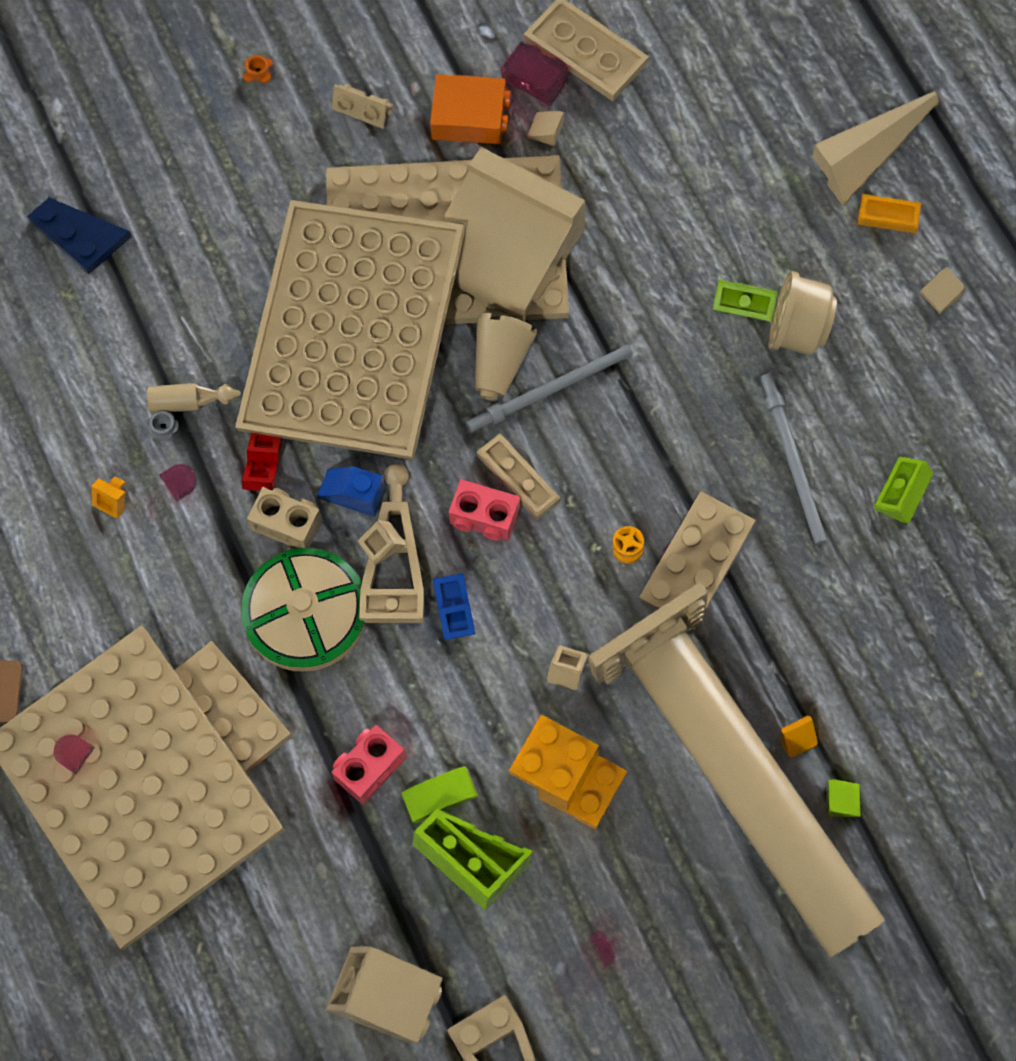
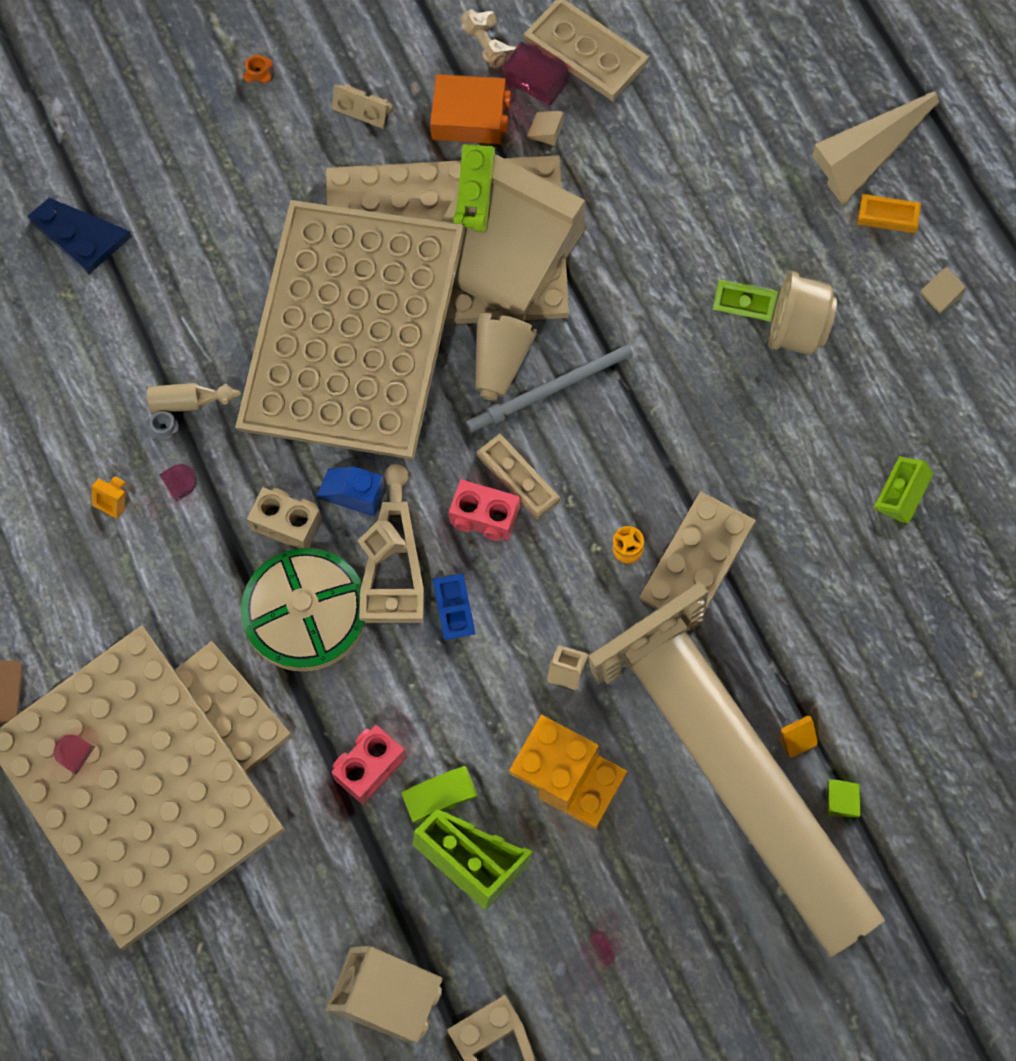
red slope [242,433,283,491] -> none
light grey bar [761,373,827,546] -> none
none -> lime plate [453,144,495,232]
none -> tan piece [460,9,518,68]

